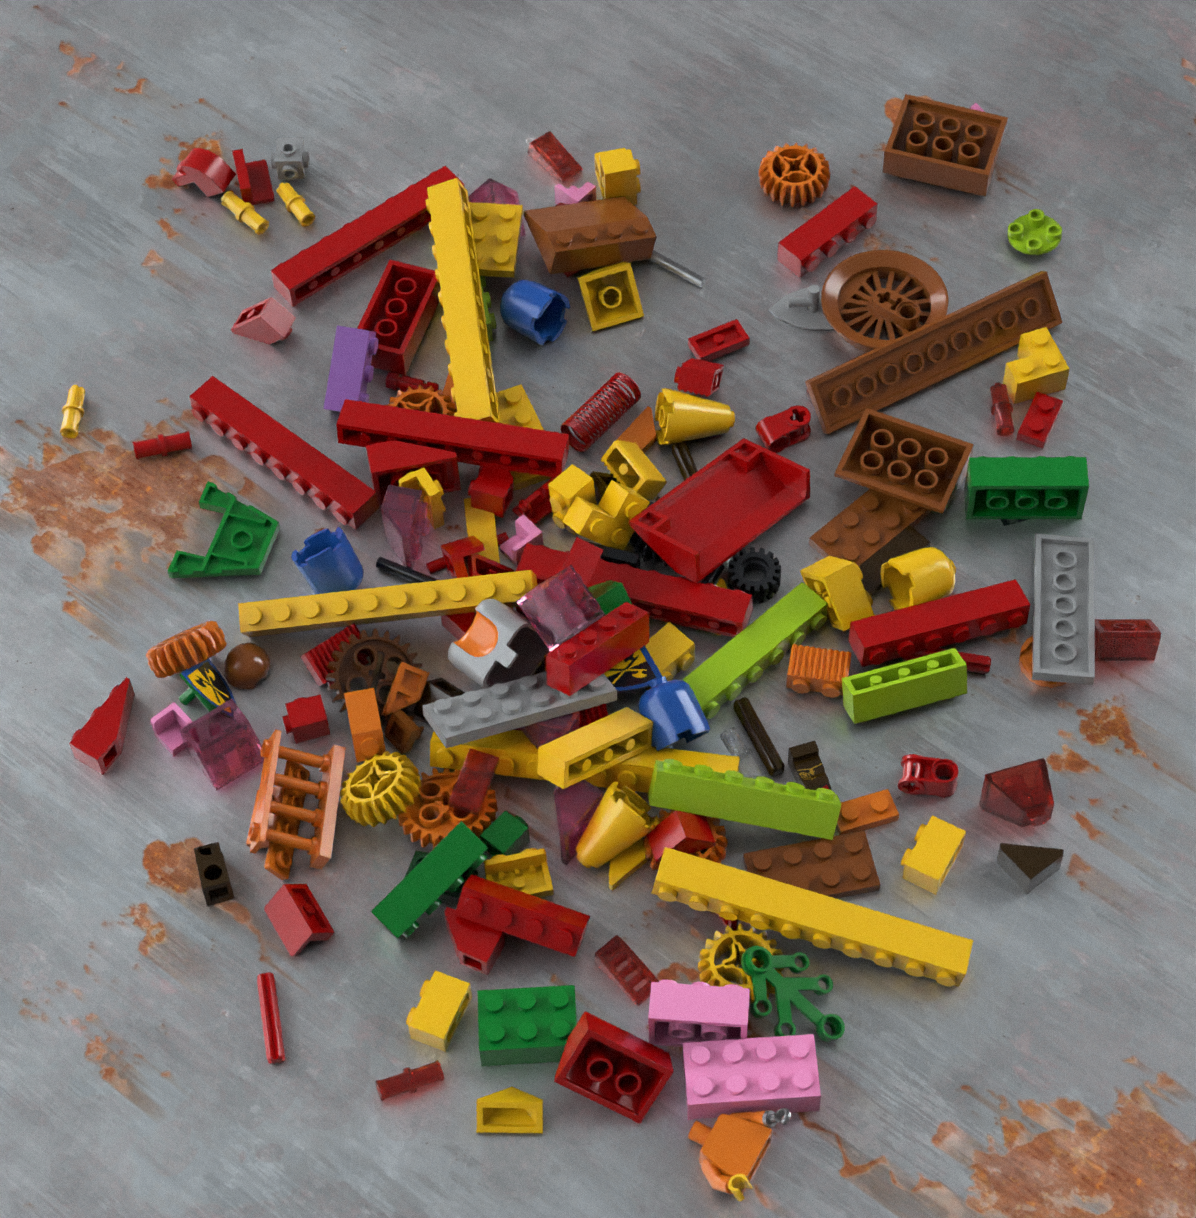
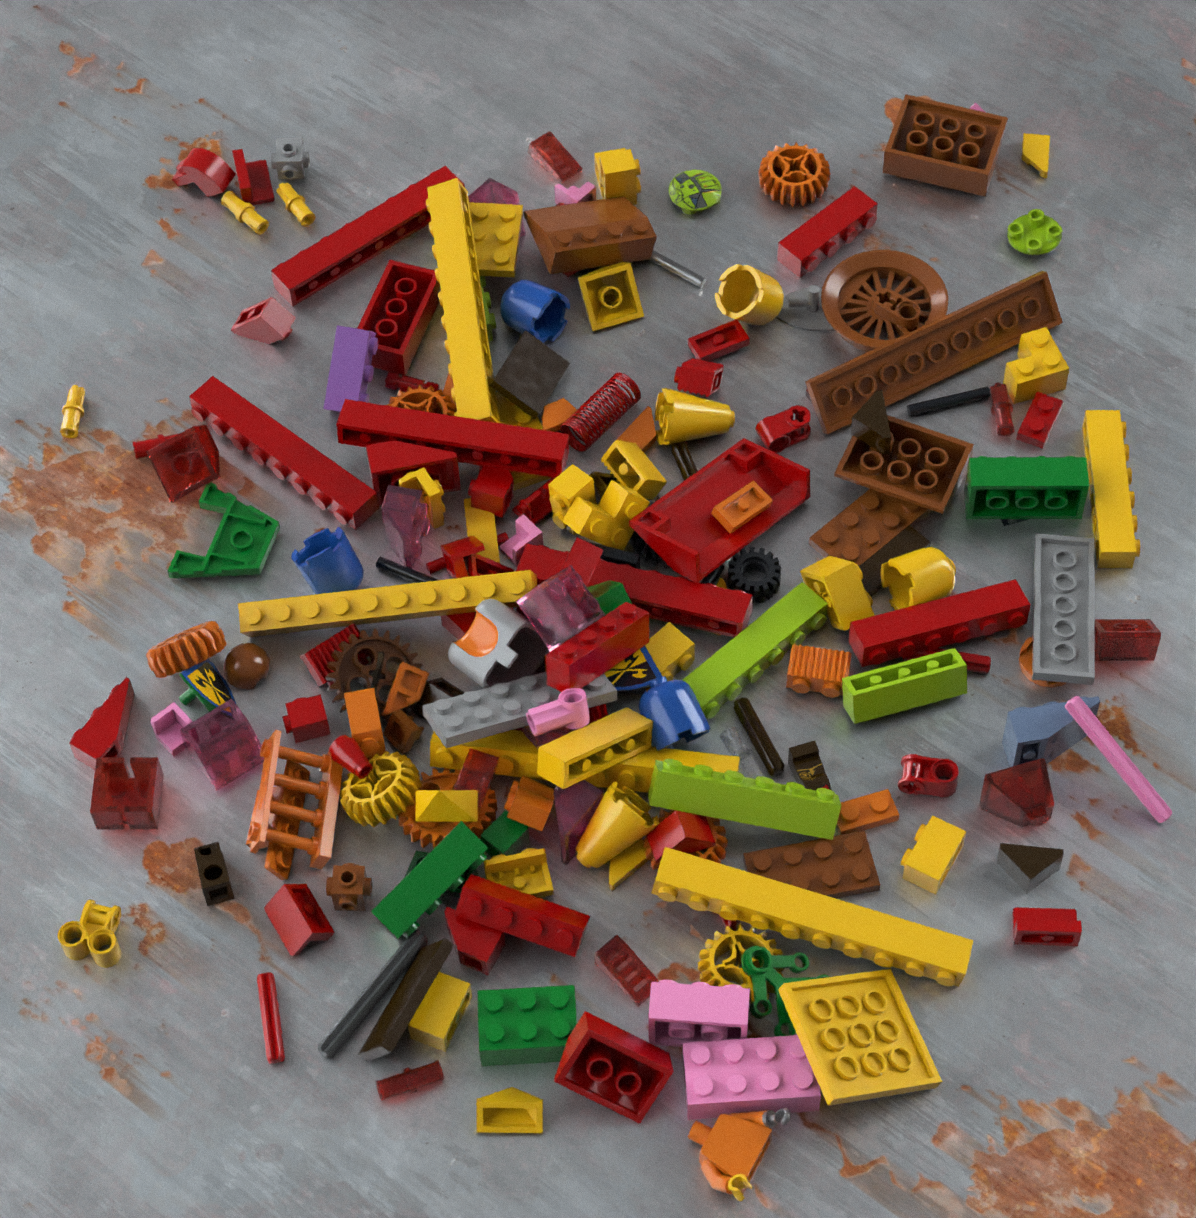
none -> yellow piece [58,899,122,968]
none -> clear red piece [90,757,164,830]
none -> clear red slope [146,425,220,503]
none -> dark grey axle [317,930,428,1059]
none -> dark orange brick [326,863,373,911]
none -> red cone [329,735,373,779]
none -> dark brown tile [358,938,454,1061]
none -> yellow slope [416,790,478,822]
none -> dark brown tile [489,330,570,419]
none -> orange brick [504,775,557,832]
none -> bright pink piece [526,688,590,737]
none -> orange tile [541,398,581,432]
none -> lime dish [669,170,722,215]
none -> orange plate [711,480,773,534]
none -> yellow cylinder [715,264,784,325]
none -> yellow plate [778,969,942,1106]
none -> dark brown slope [851,390,891,454]
none -> black bar [907,386,991,416]
none -> sand blue slope [1002,696,1100,773]
none -> red panel [1012,907,1082,946]
none -> yellow tile [1021,133,1050,178]
none -> bright pink axle [1065,696,1172,823]
none -> yellow brick [1082,410,1140,568]

